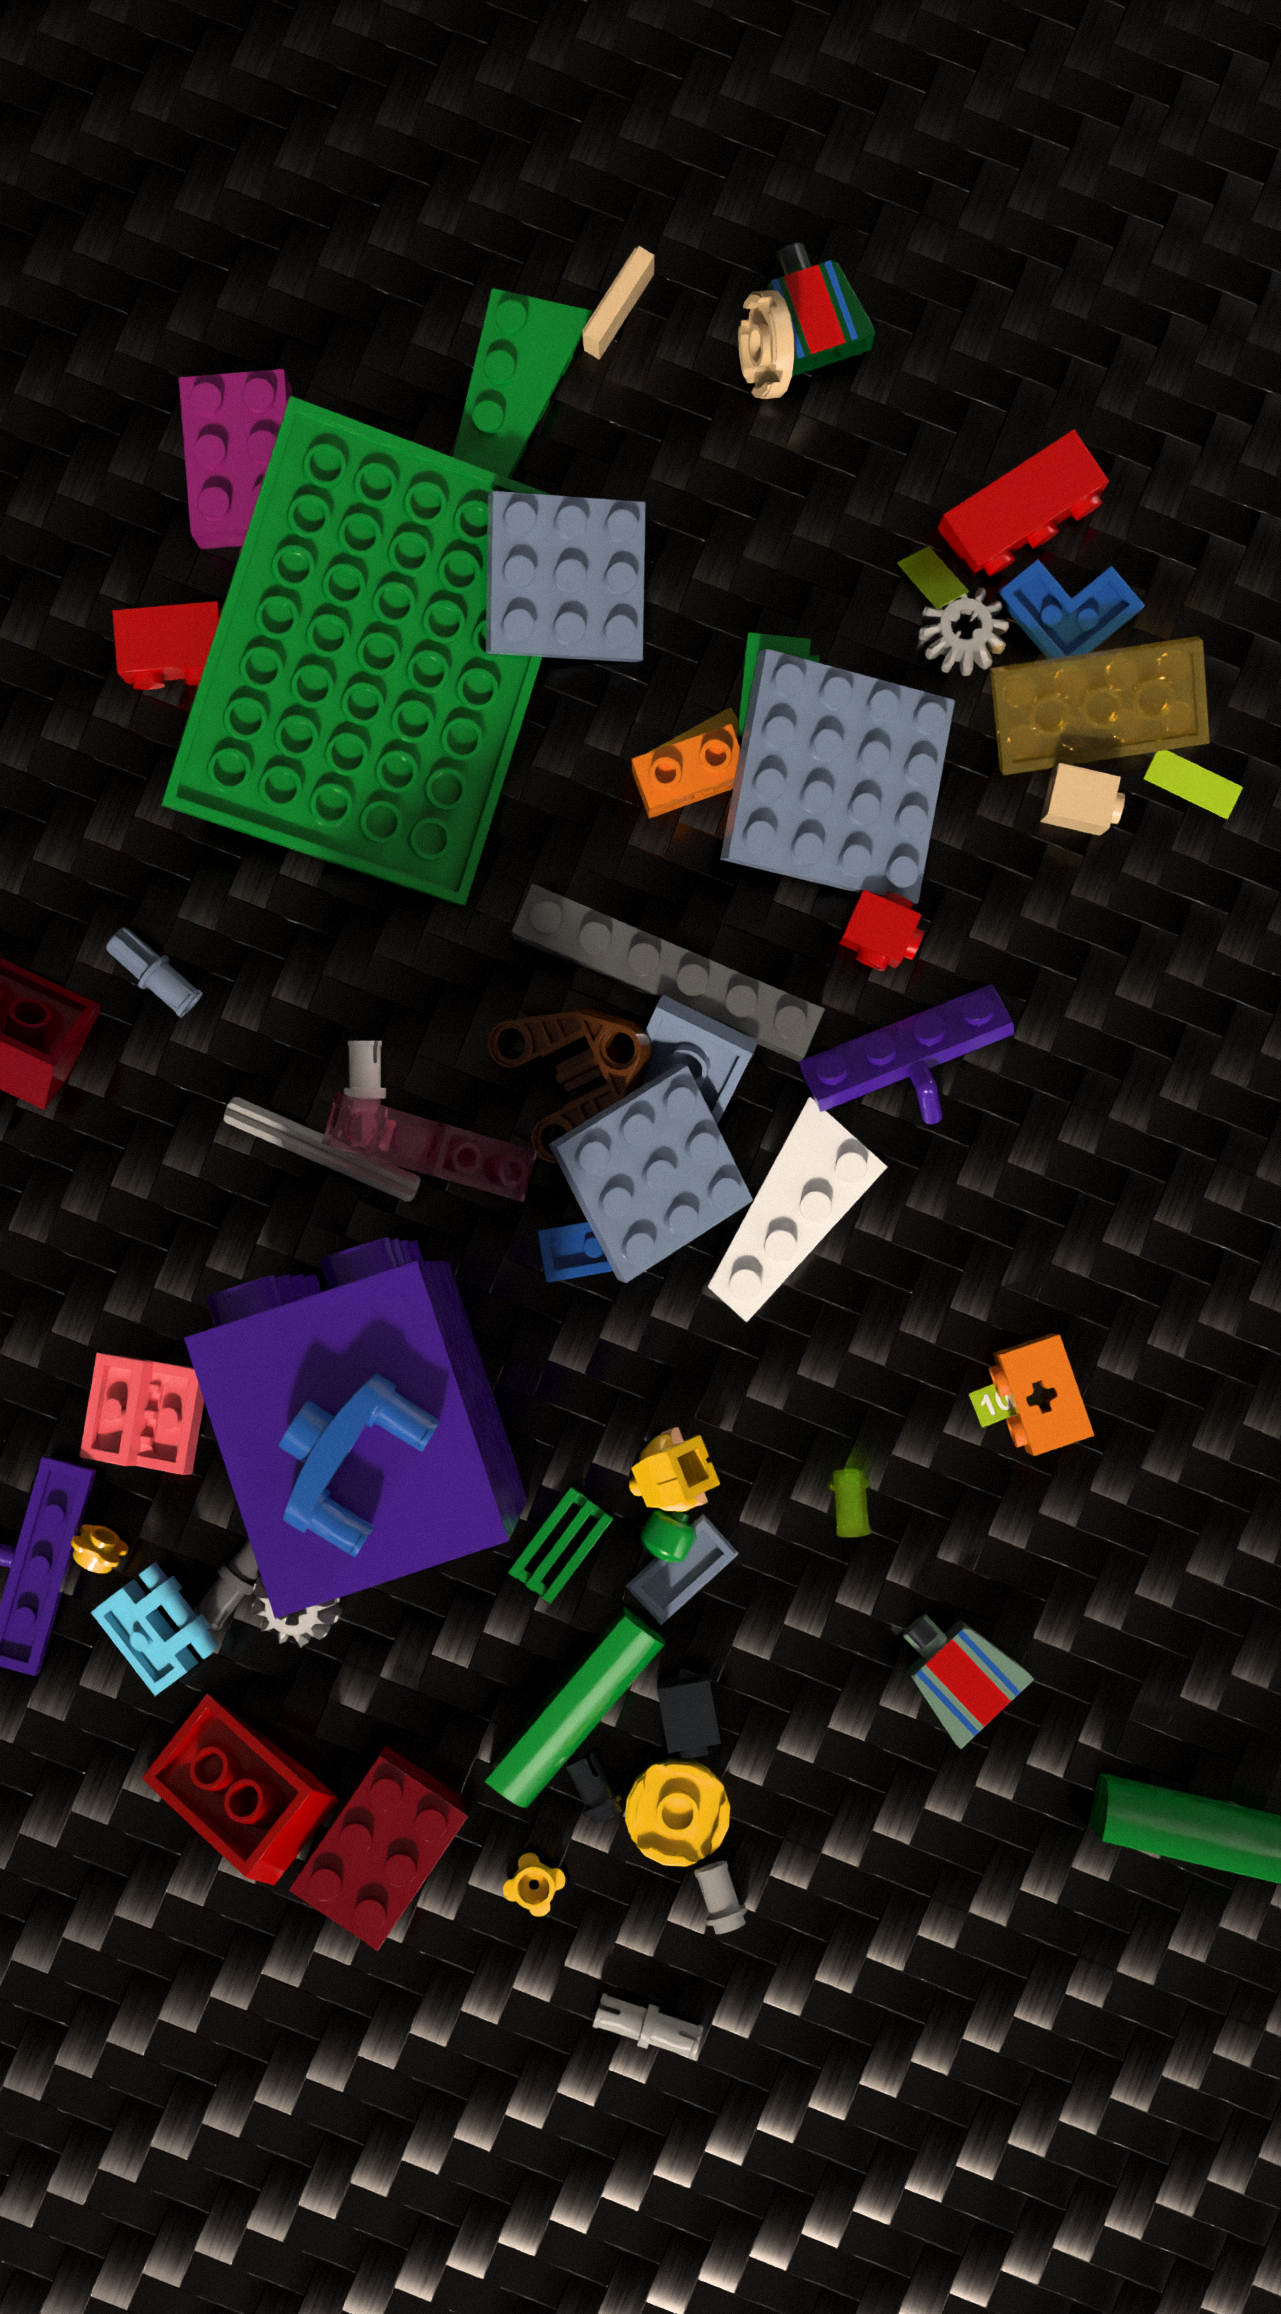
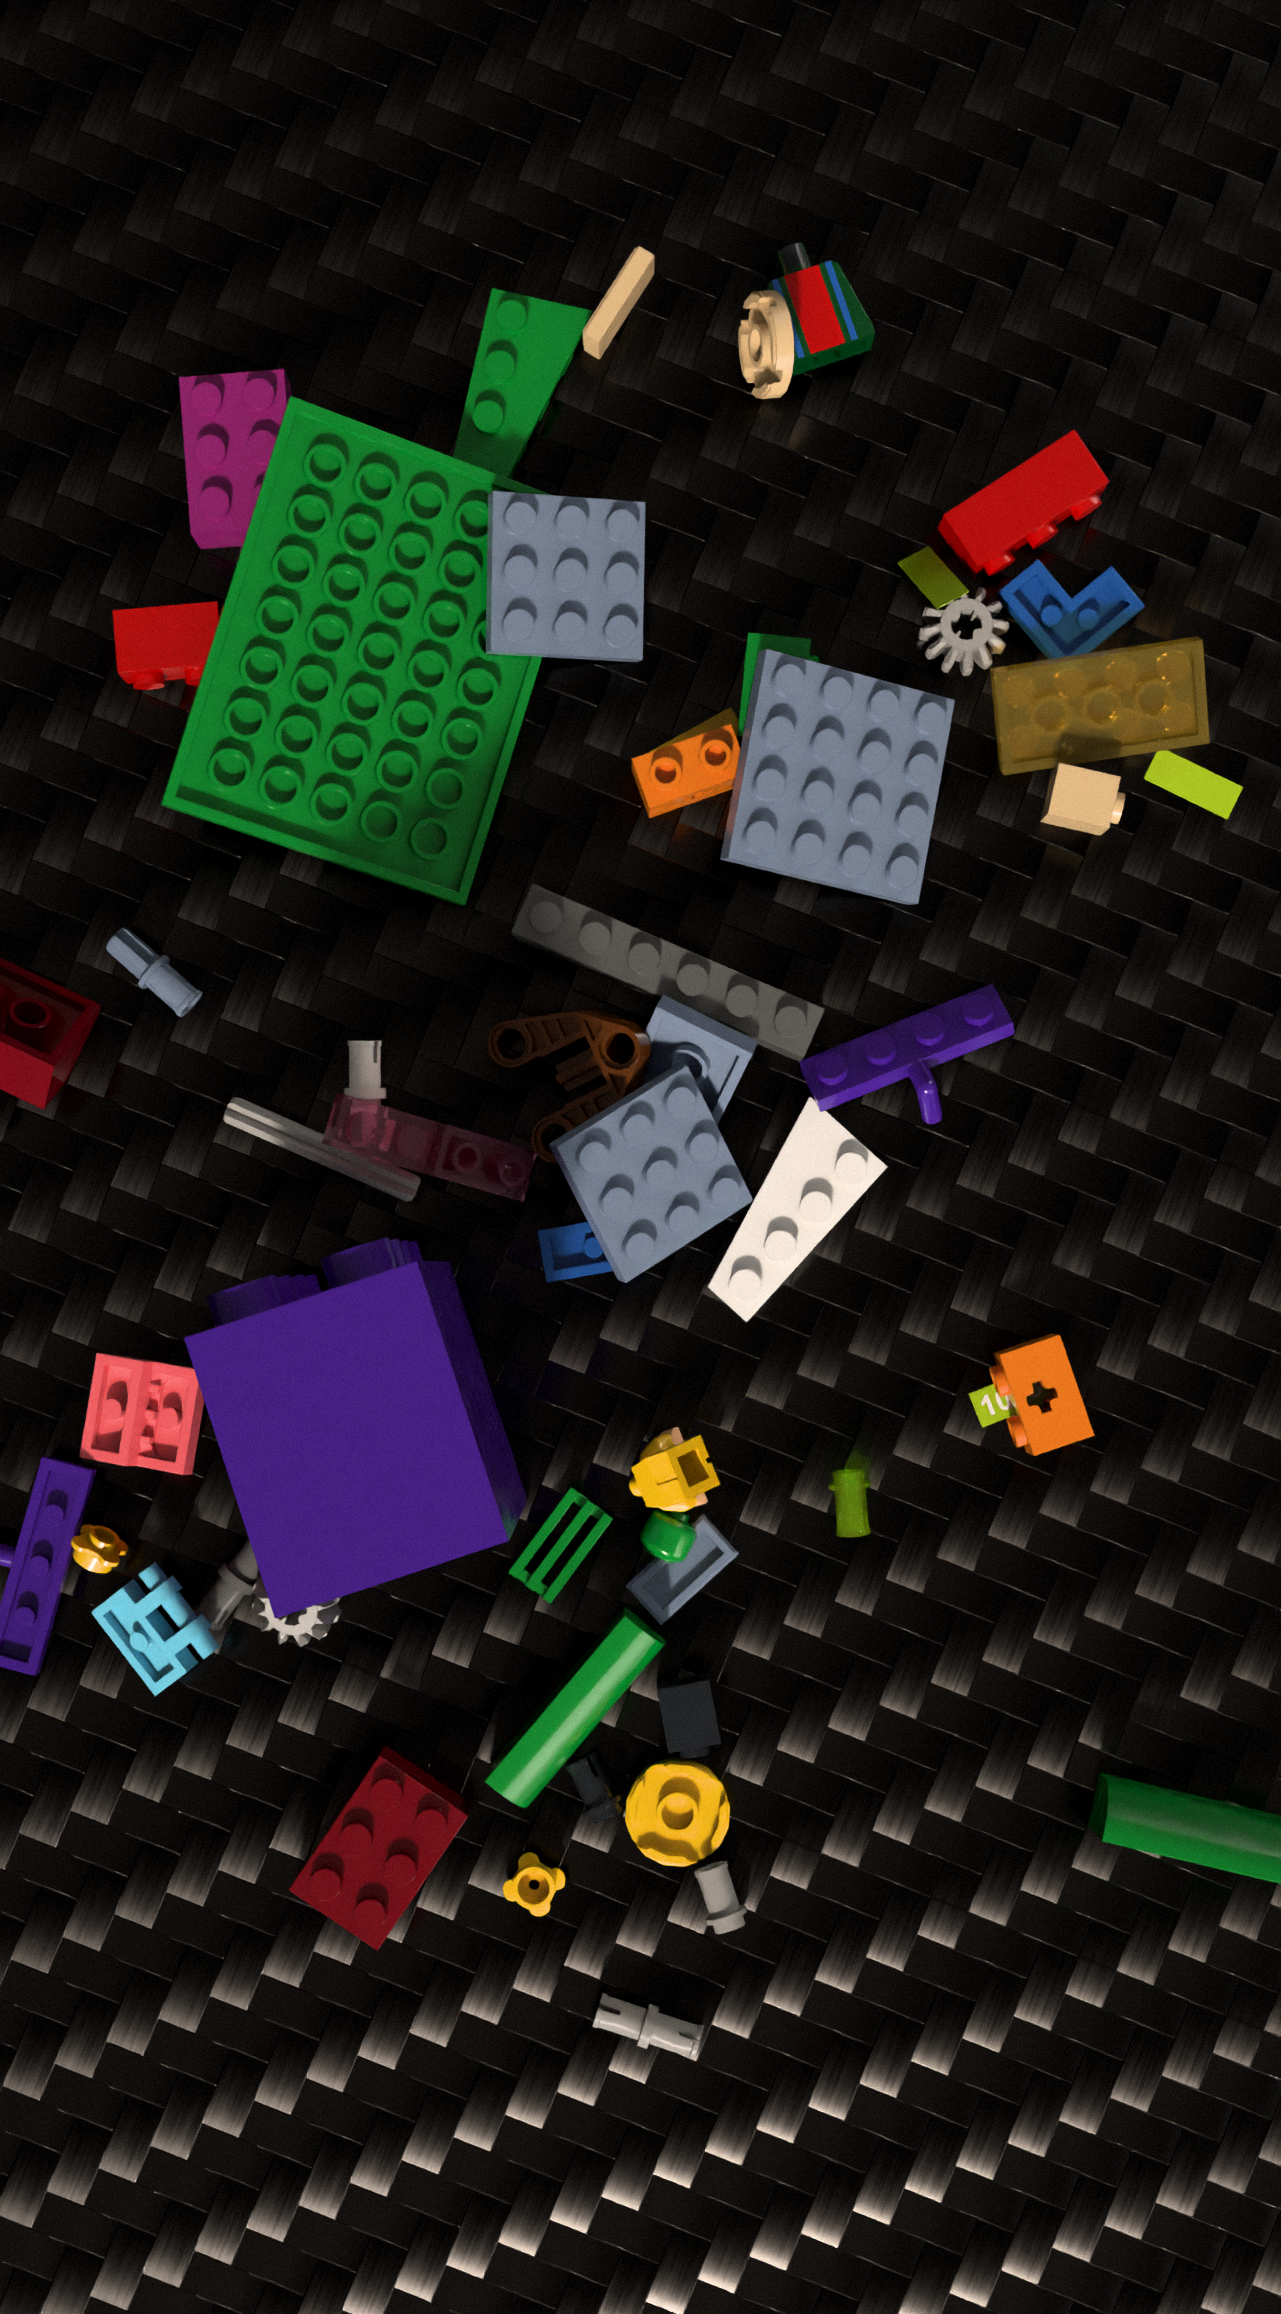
red slope [142,1693,340,1885] -> none
blue connector [278,1373,441,1558] -> none
red brick [839,890,925,971] -> none
torso [902,1614,1034,1749] -> none

